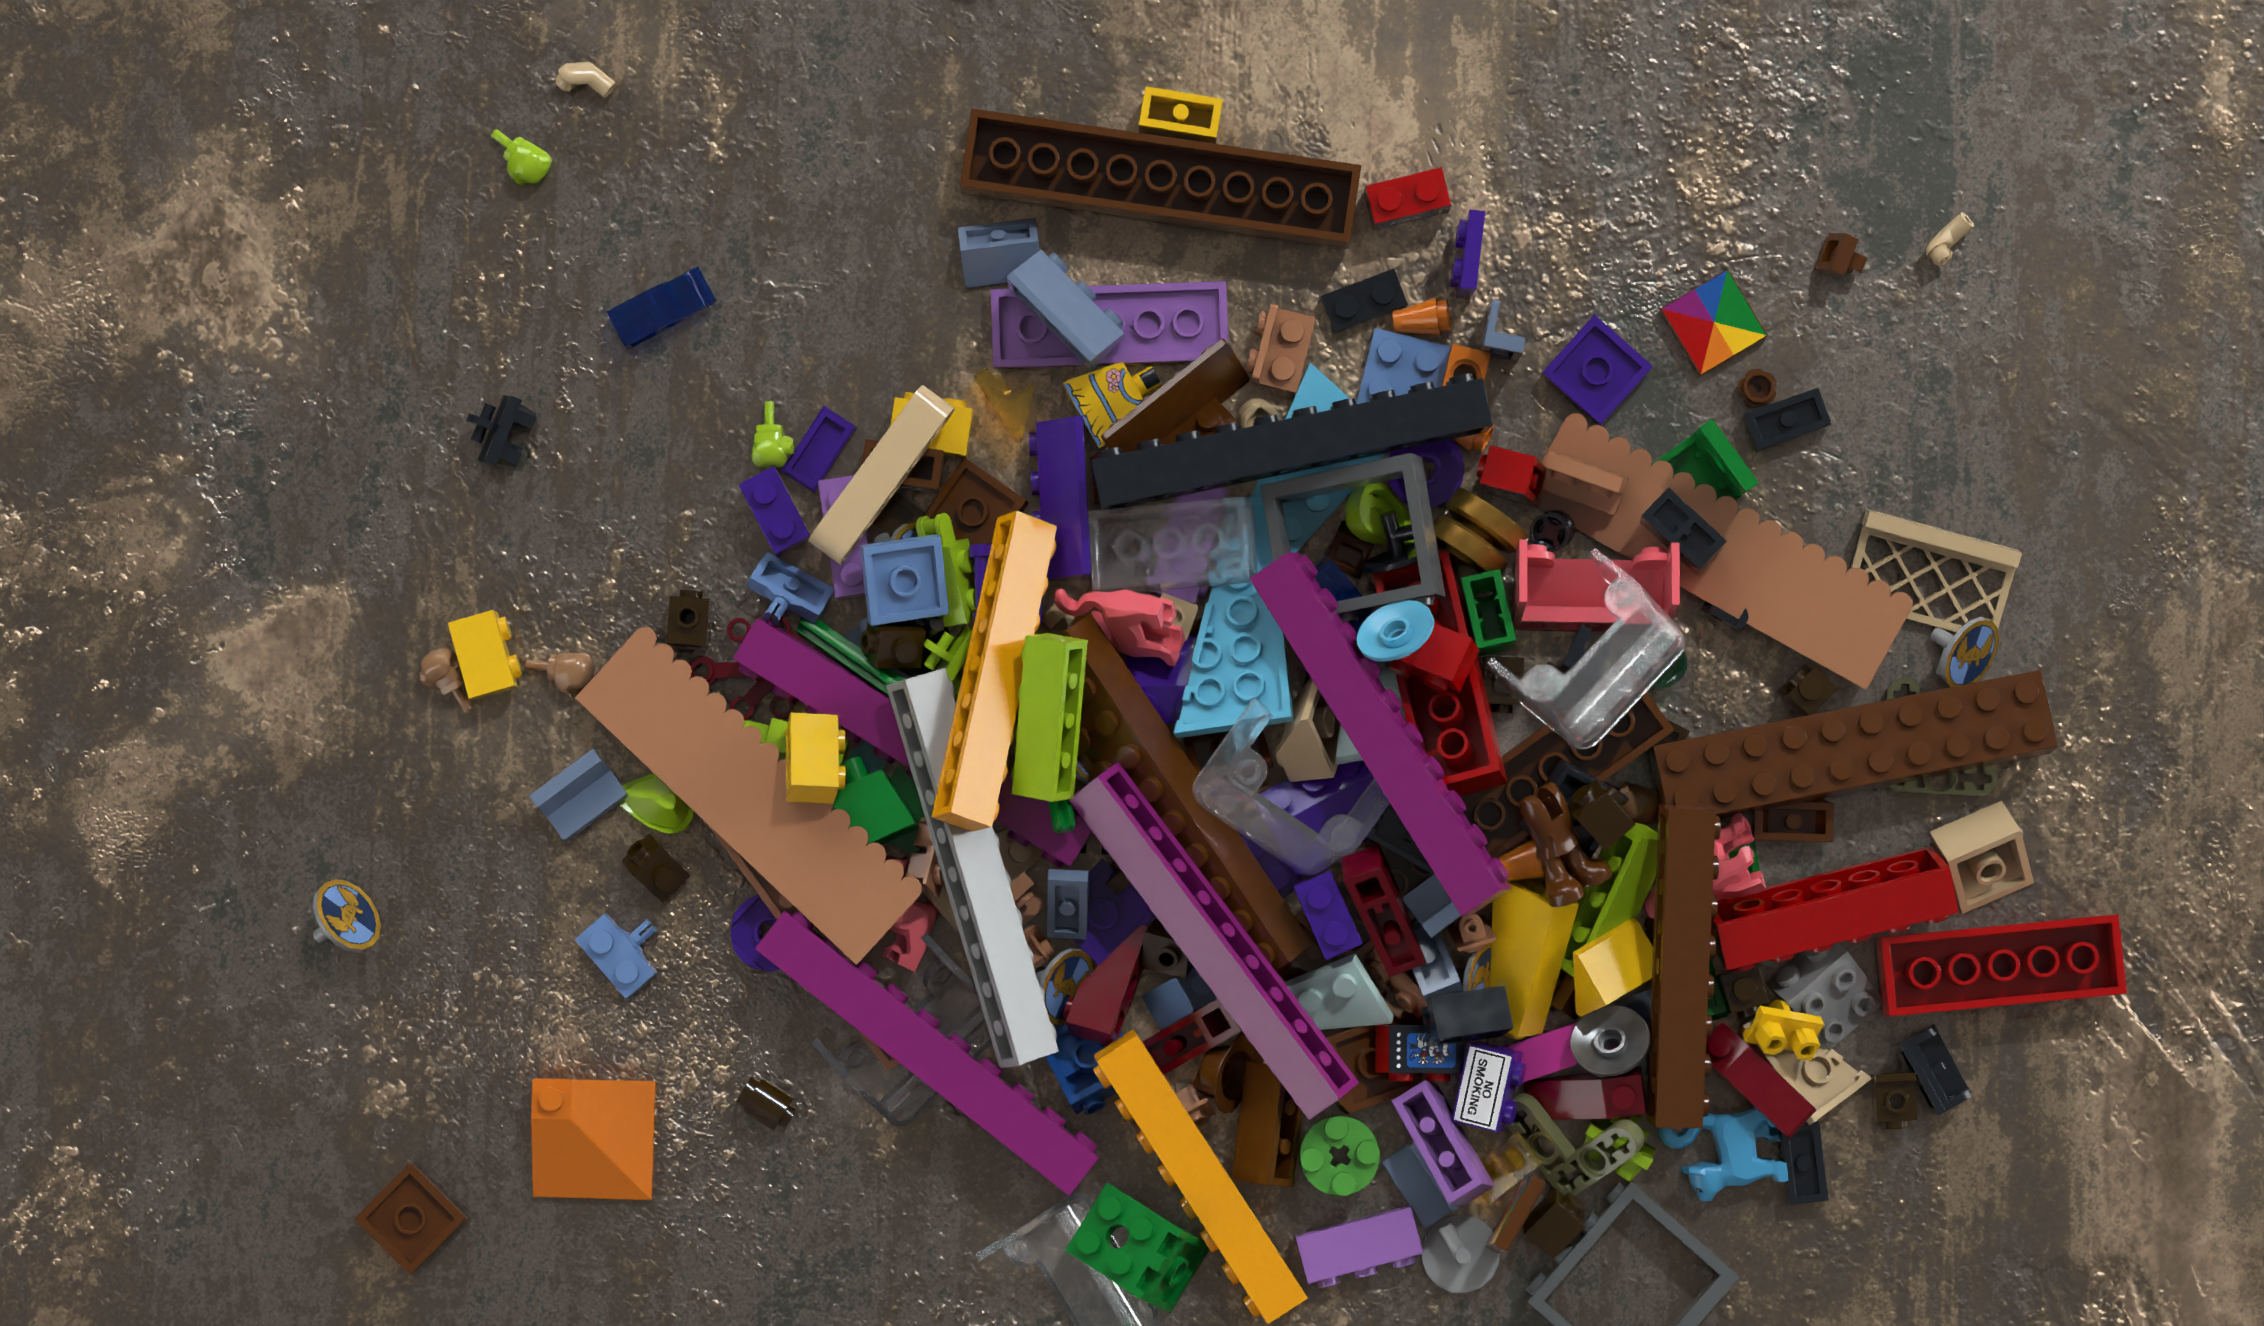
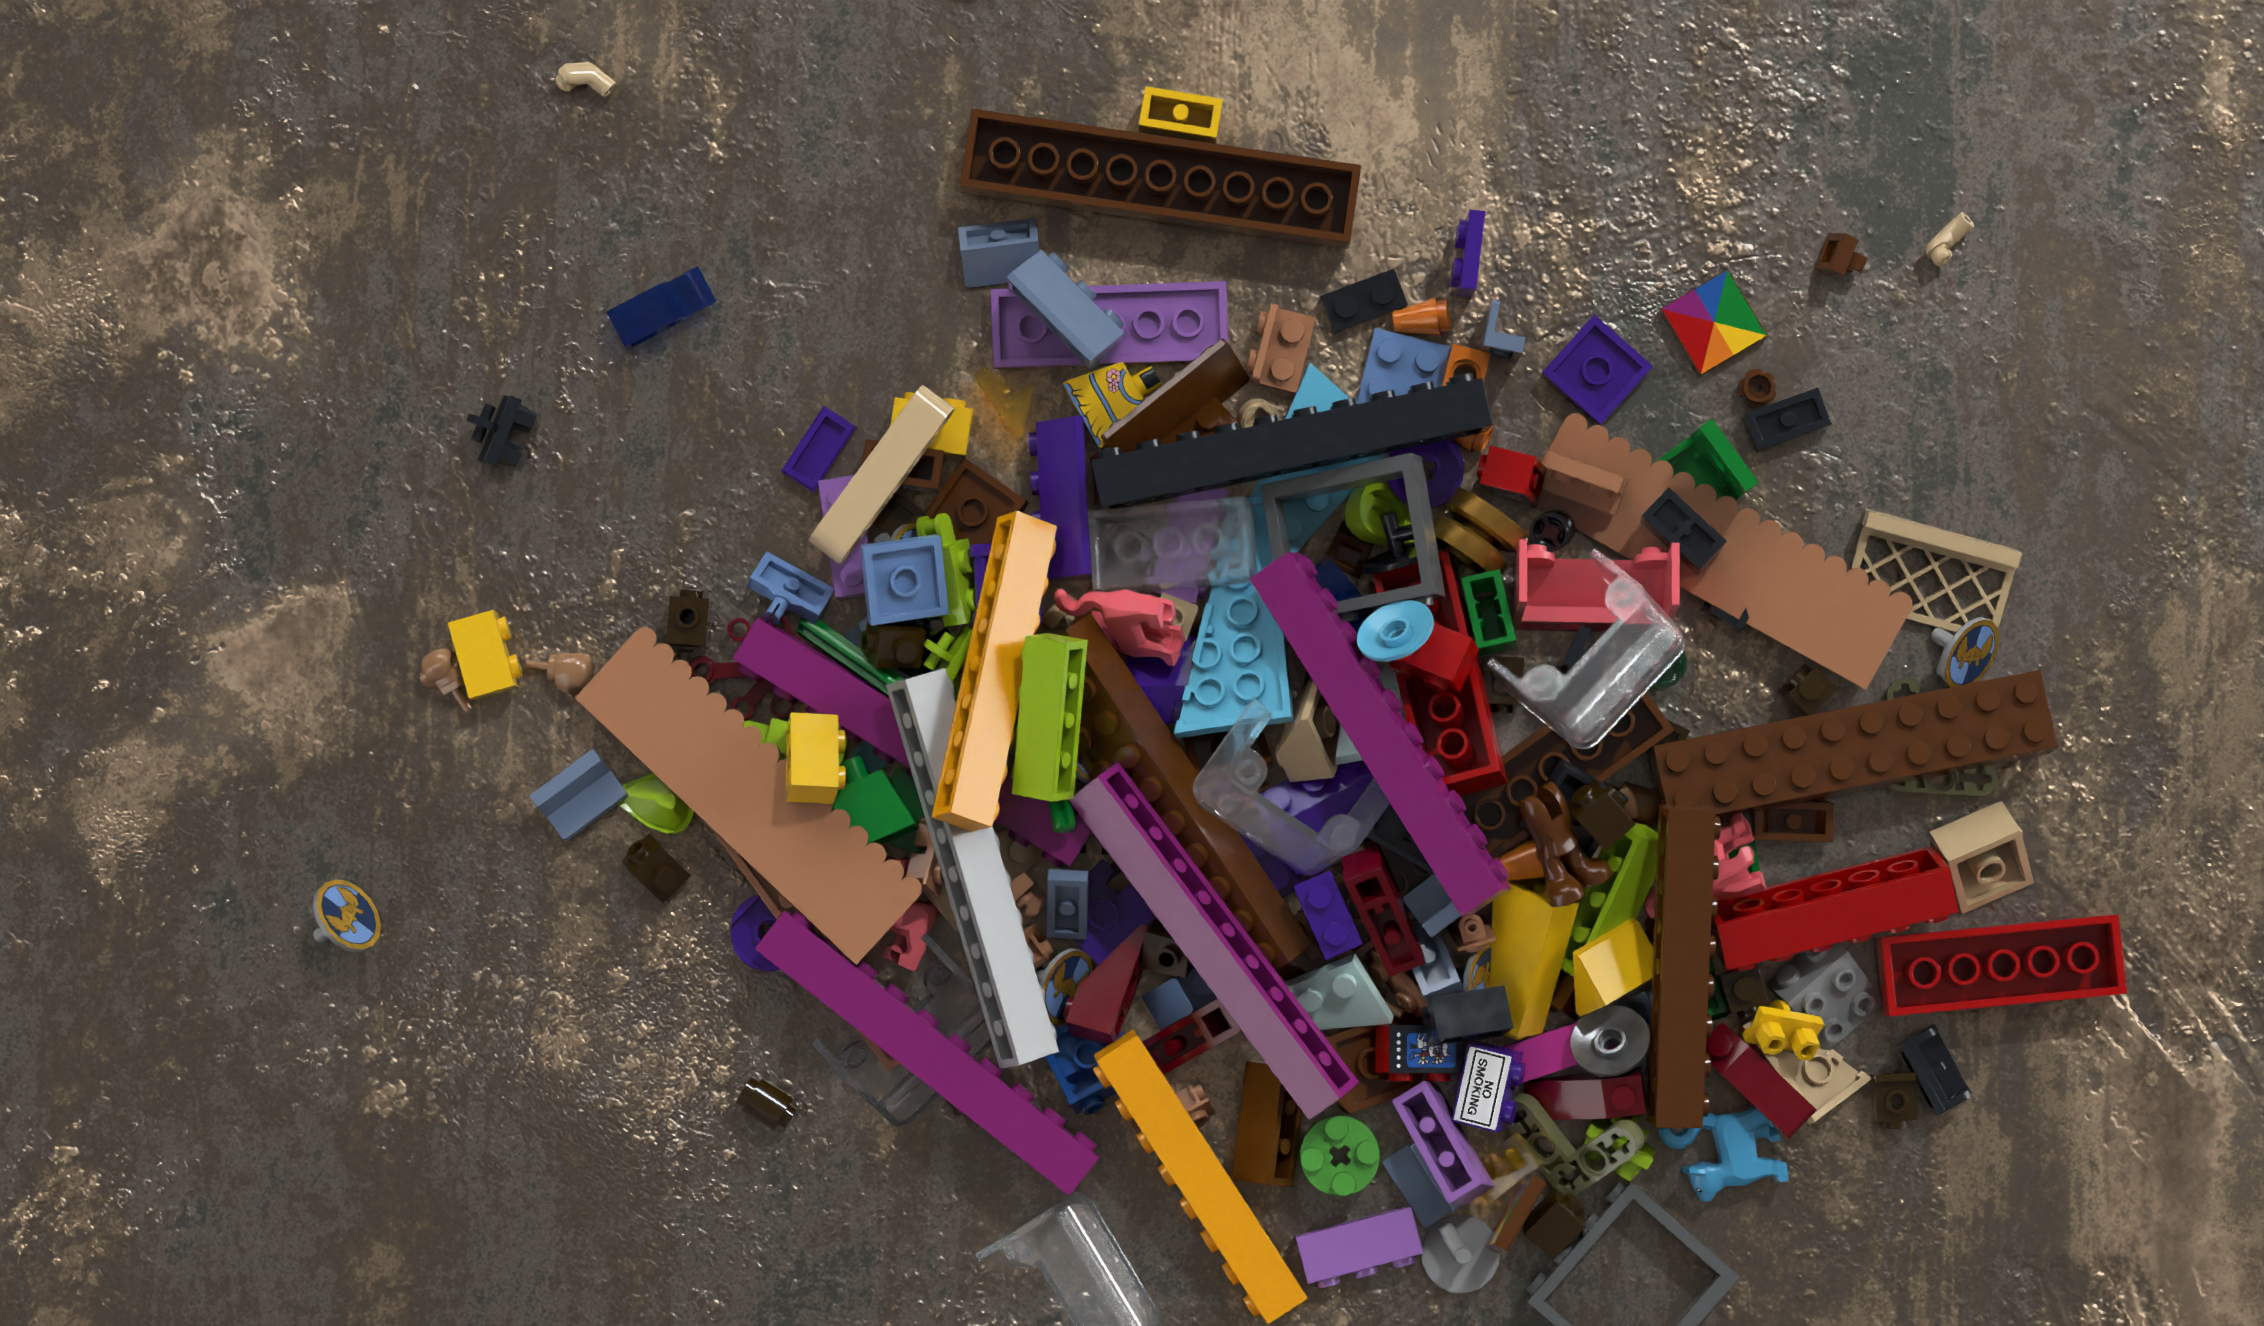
reddish brown plate [354,1162,468,1275] -> none
lime piece [491,129,551,185] -> none
orange slope [531,1078,656,1200] -> none
medium blue plate [575,913,658,999] -> none
dark purple brick [739,466,811,558] -> none
lime piece [751,401,794,469] -> none
green bracket [1065,1183,1210,1313] -> none
reddish brown piece [1193,1031,1264,1114] -> none
red brick [1364,167,1452,231] -> none
black plate [1778,1121,1829,1205] -> none

